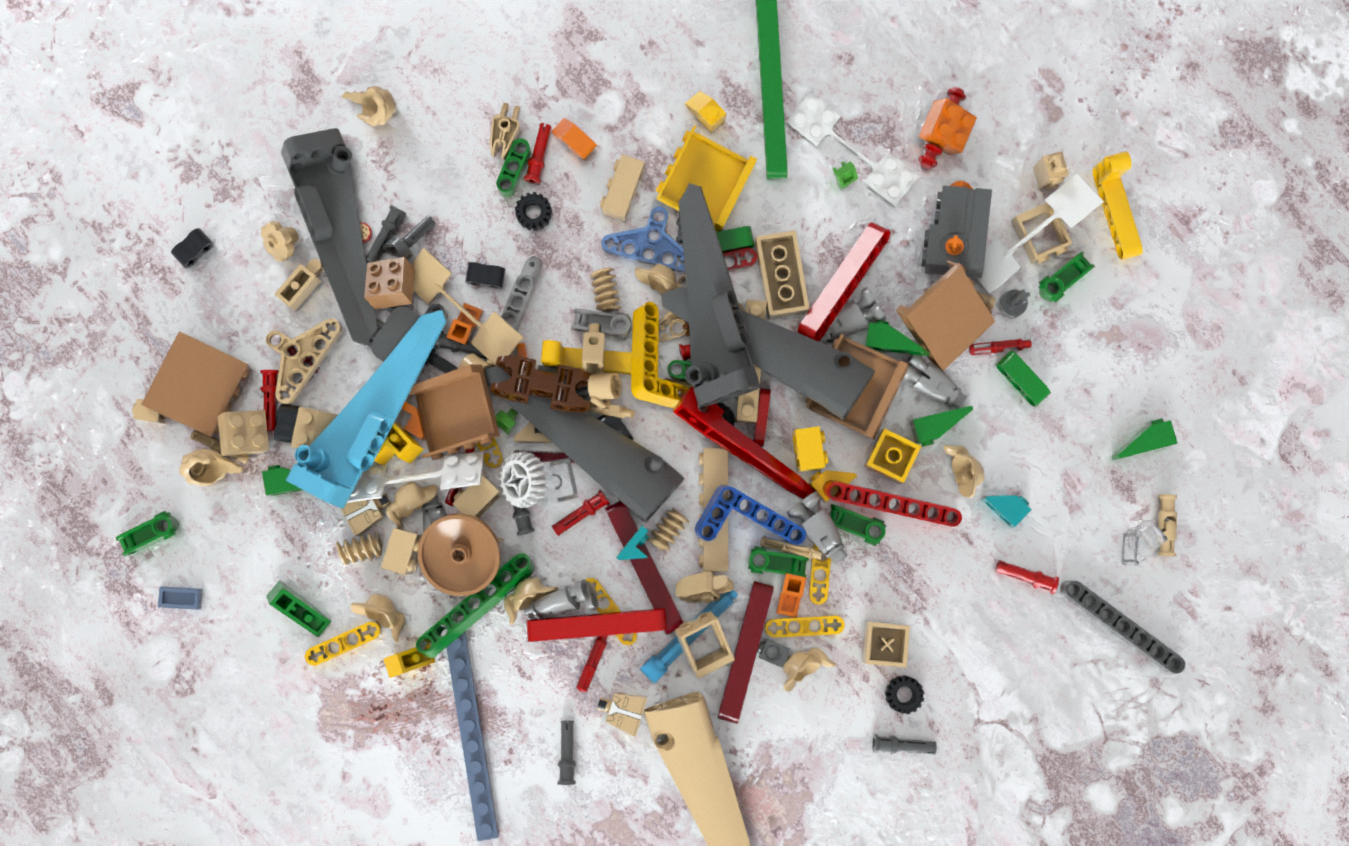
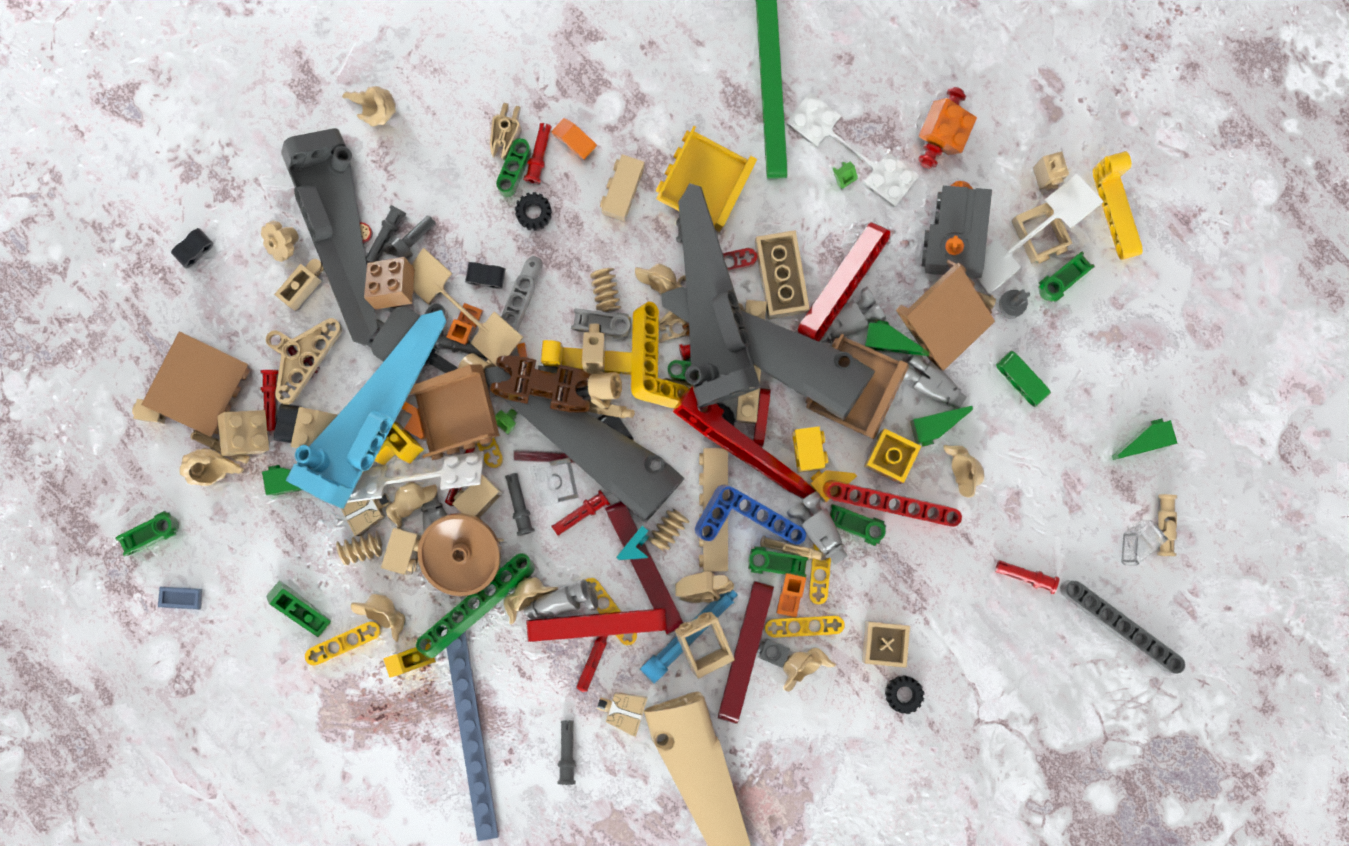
white gear [498,452,548,508] -> none
tan slope [514,422,553,443] -> none
medium blue beam [601,207,685,274] -> none
yellow slope [685,91,726,133] -> none
green beam [716,226,755,253] -> none
dark grey pin [872,734,937,755] -> none
red piece [969,339,1032,356] -> none
teal slope [981,495,1032,528] -> none

